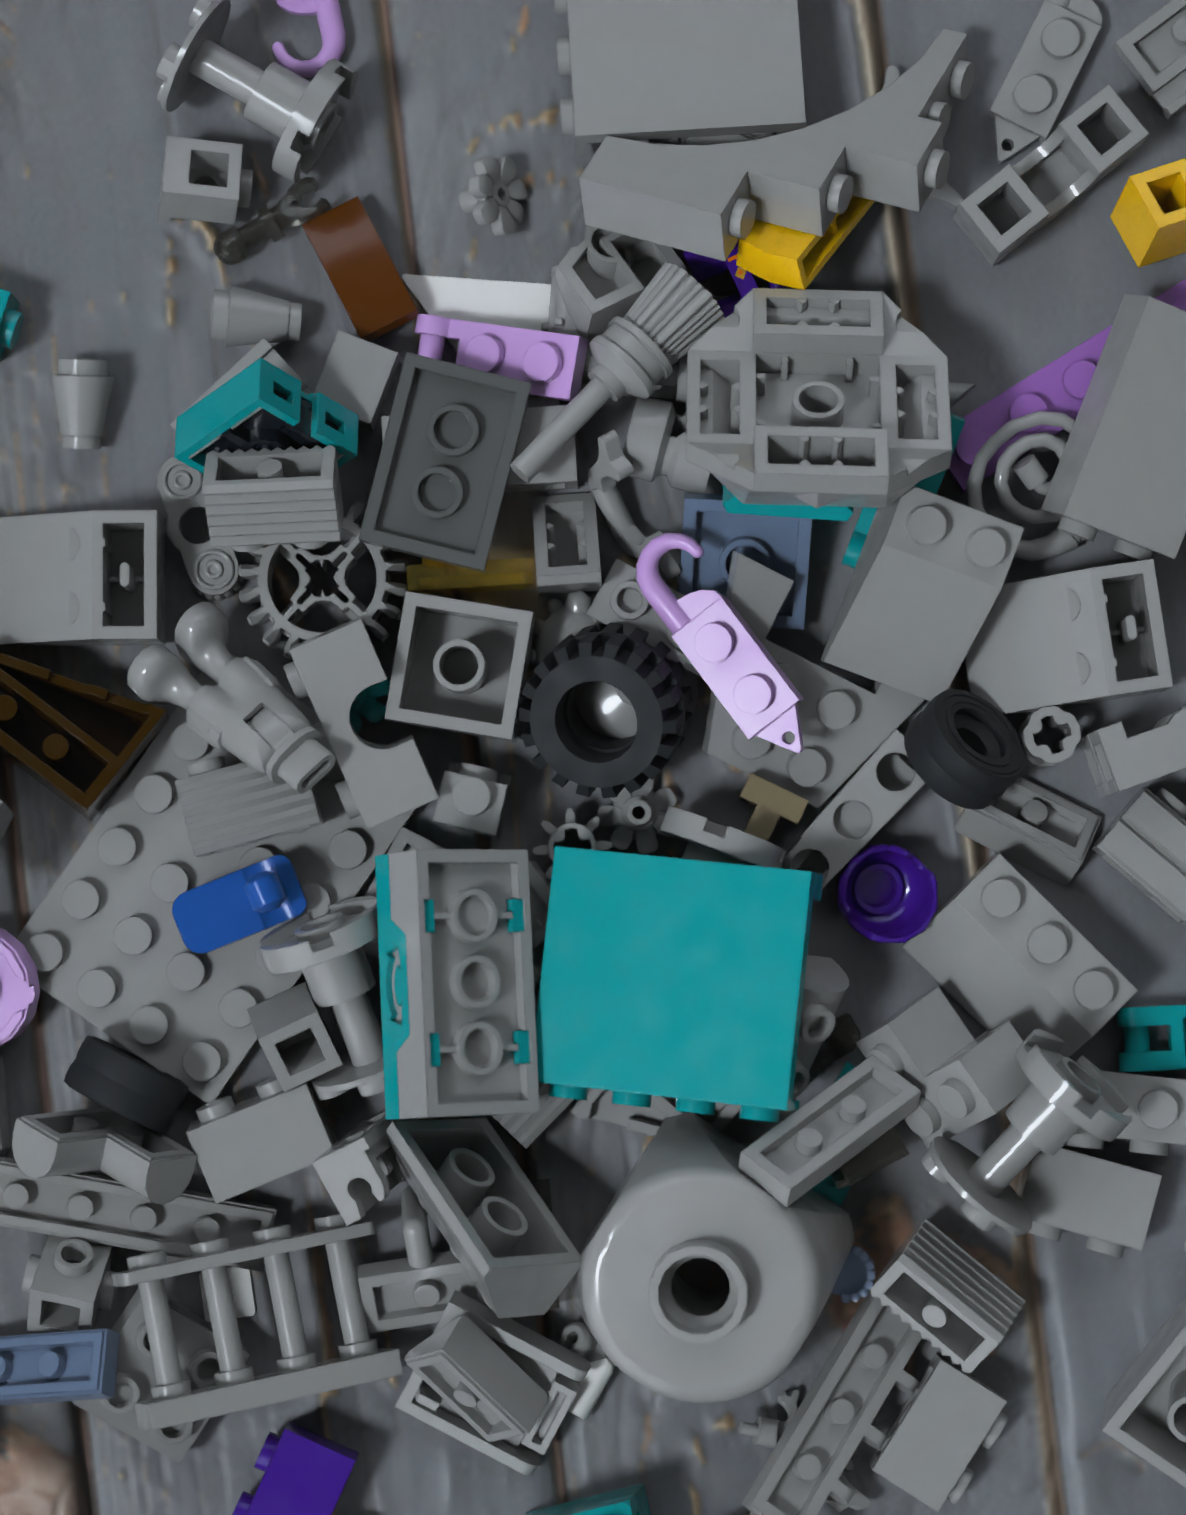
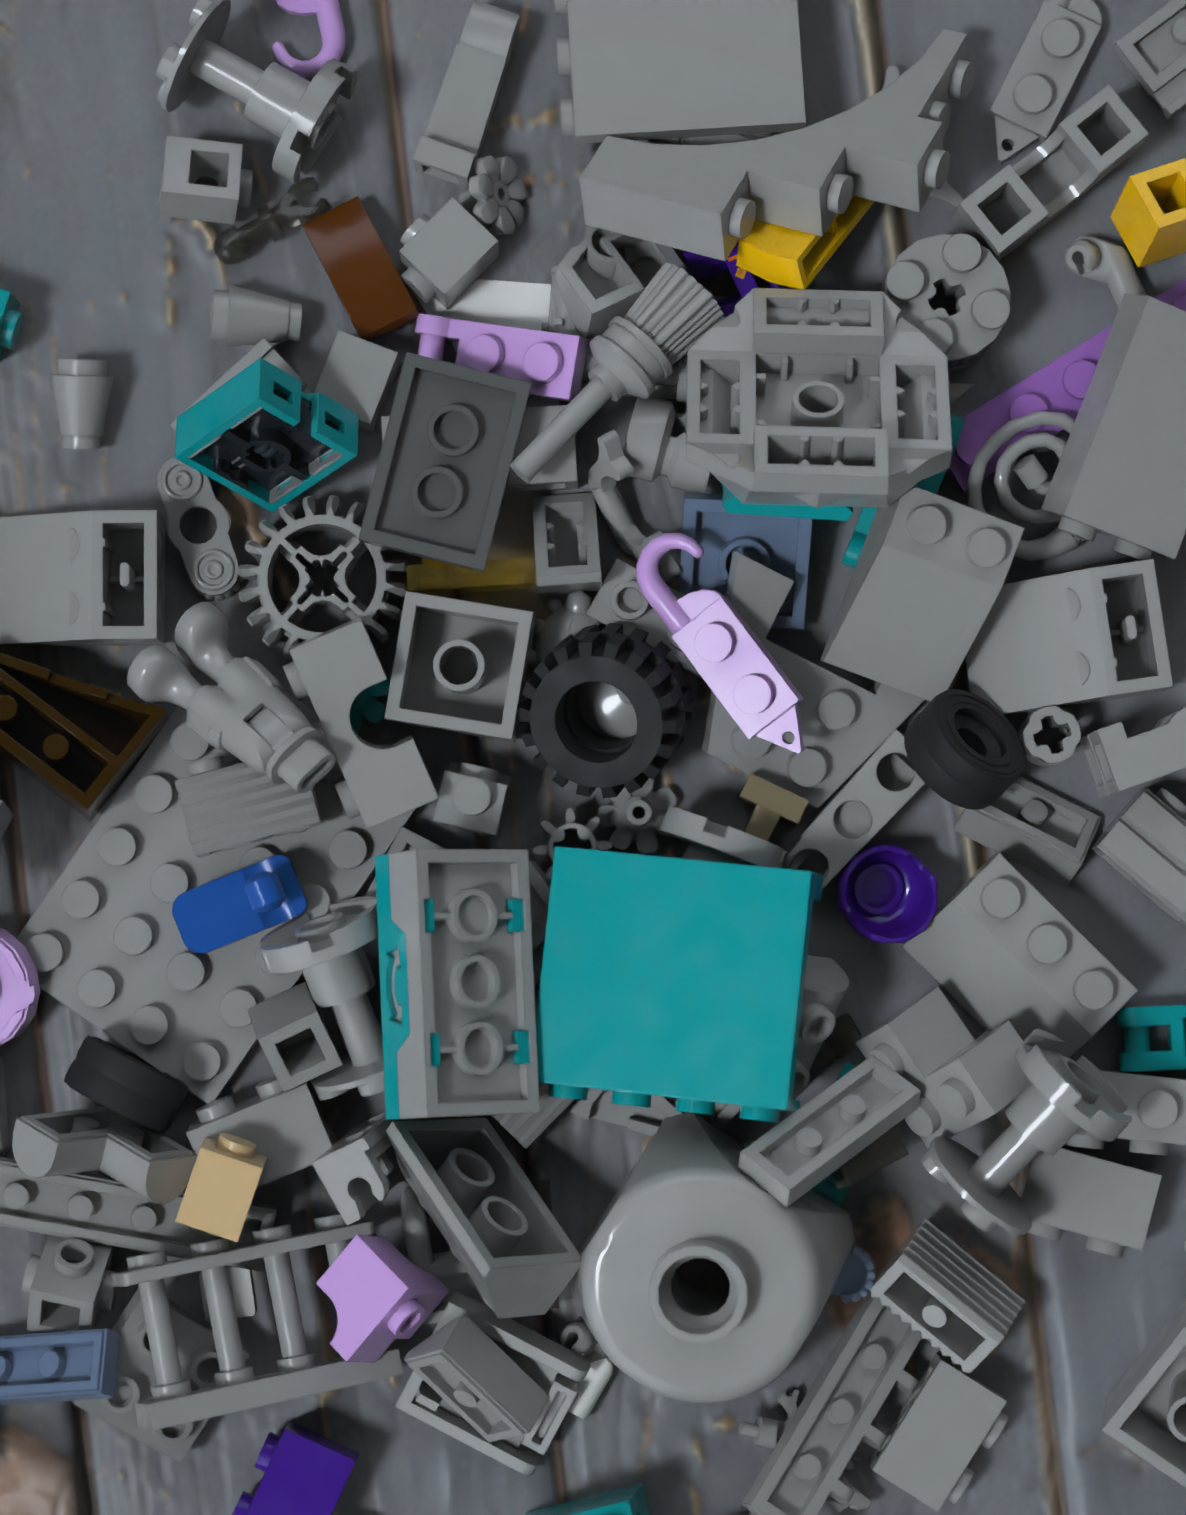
light grey brick [202,444,344,552] -> none
none -> tan brick [175,1133,267,1243]
none -> lavender brick [316,1234,450,1363]
none -> light grey brick [399,197,500,309]
none -> light grey leg [413,0,521,189]
none -> light grey brick [880,233,1011,372]
none -> light grey arm [1064,236,1147,309]

